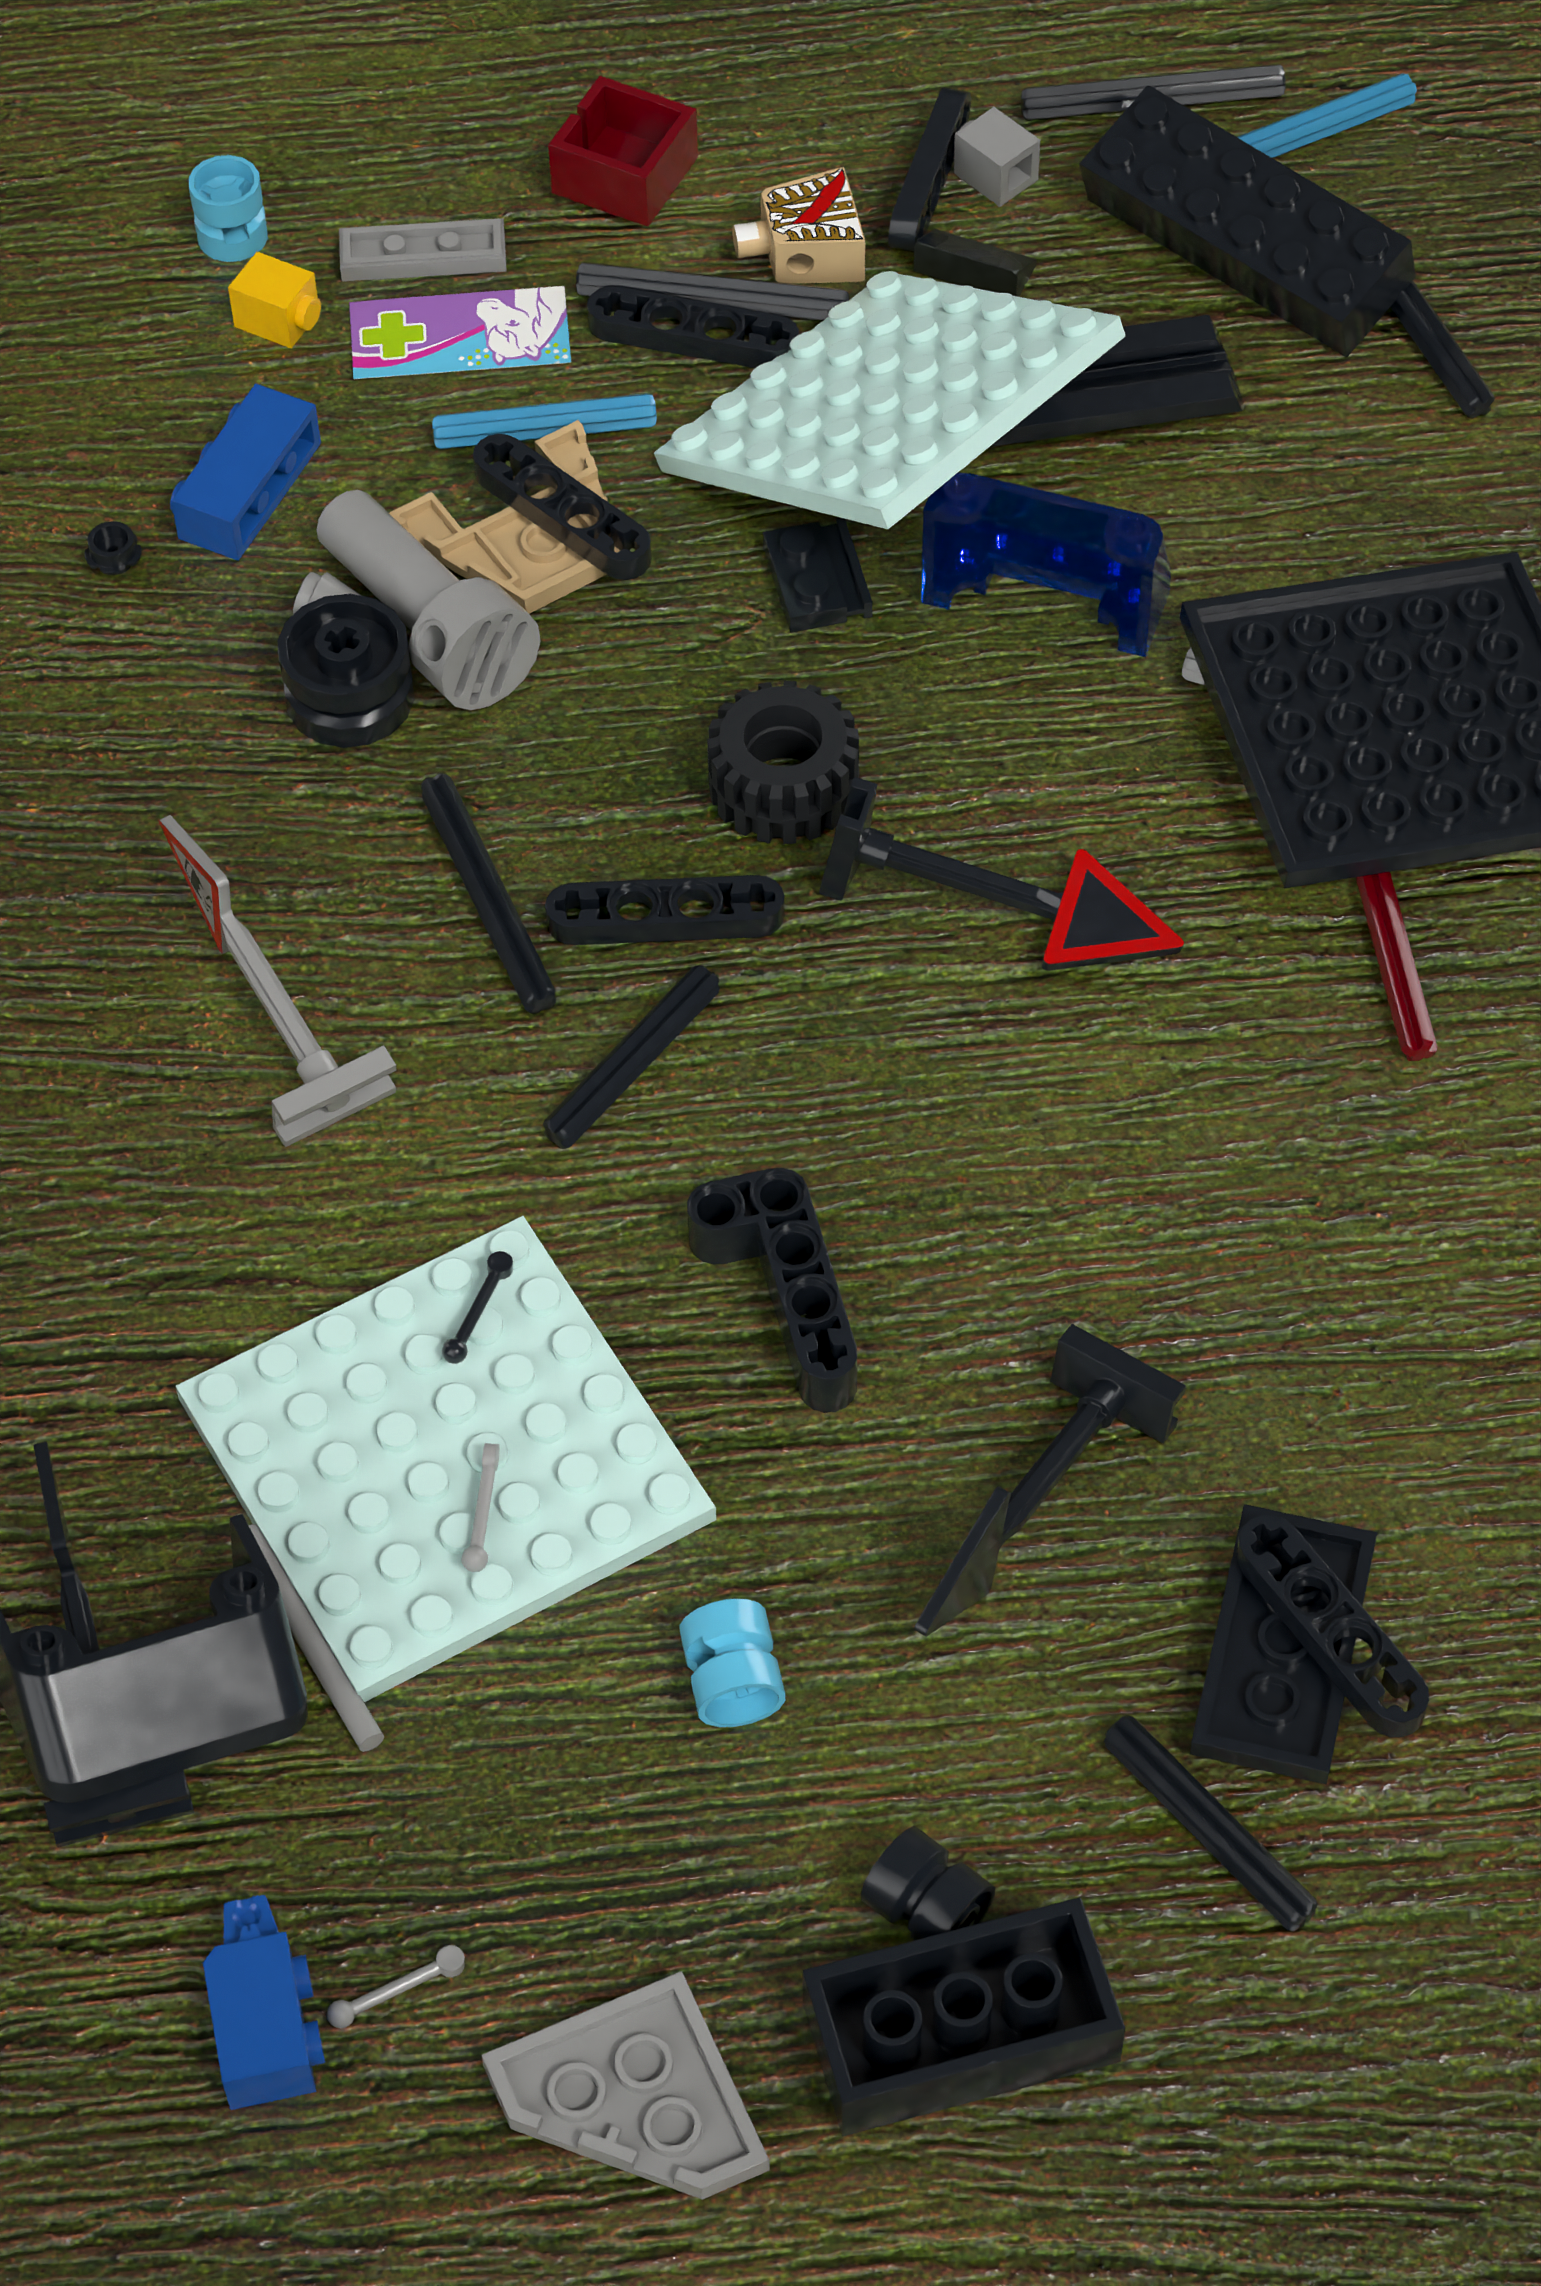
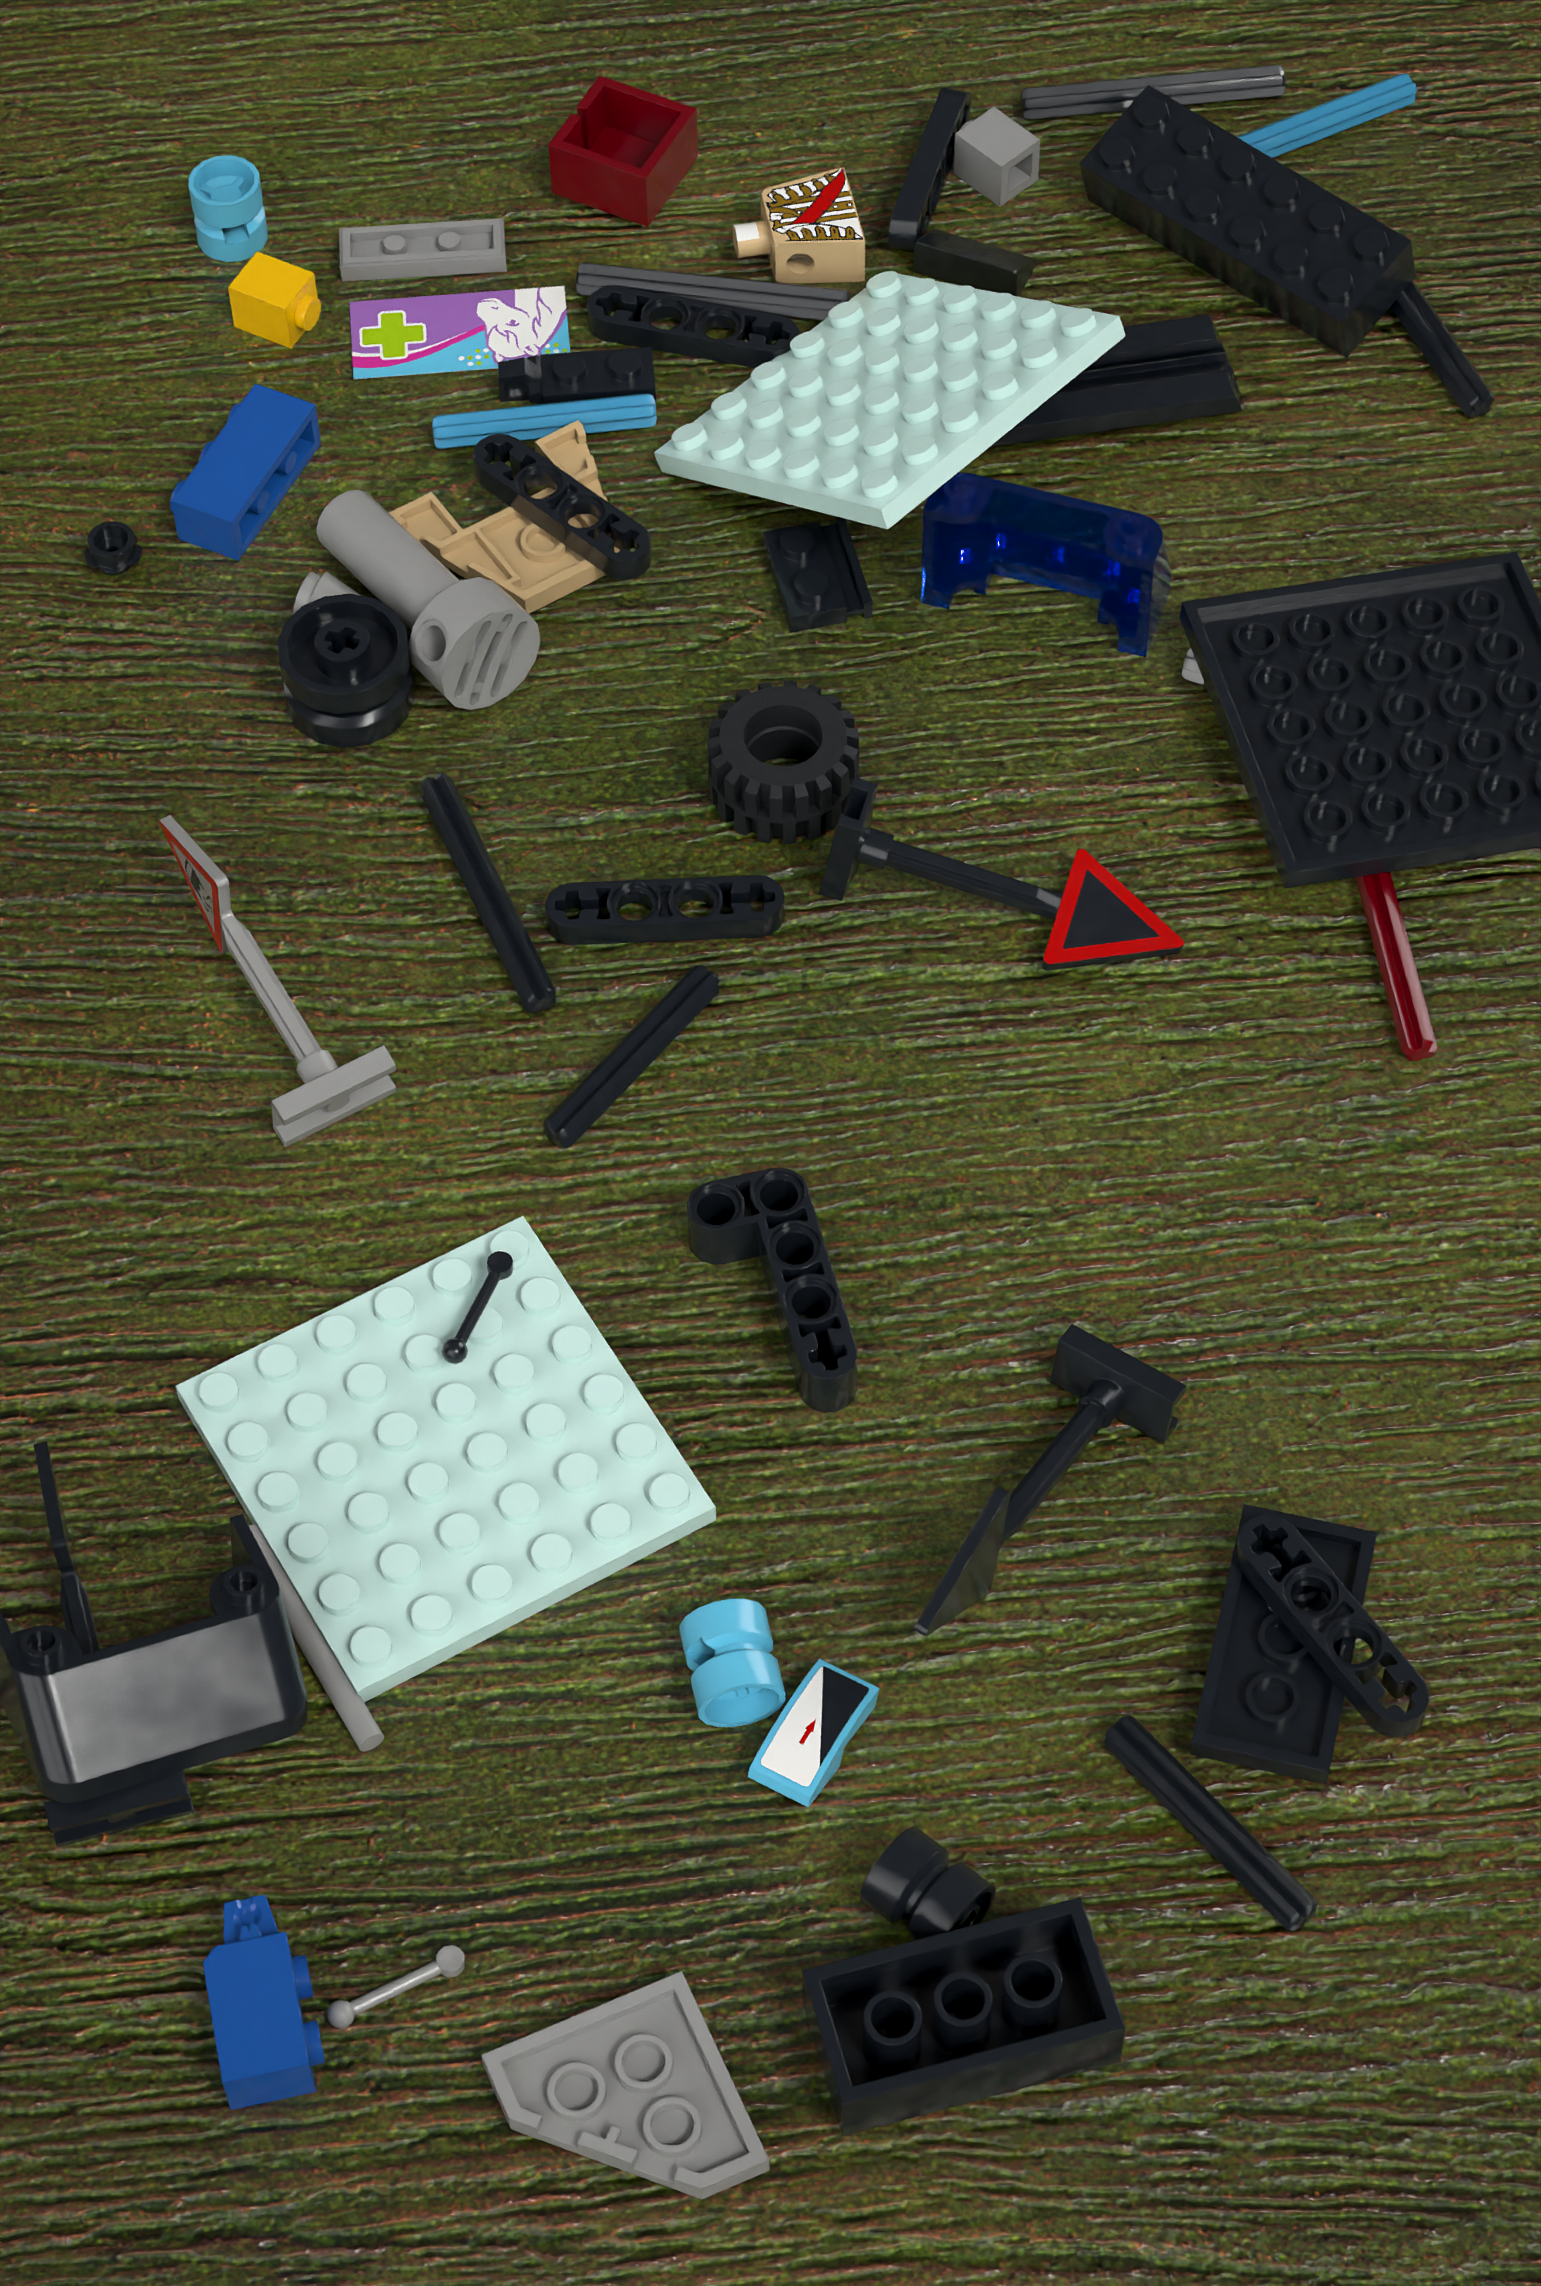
light grey hinge [461,1443,500,1572] -> none
none -> black hinge [498,347,656,404]
none -> slope [747,1659,880,1807]

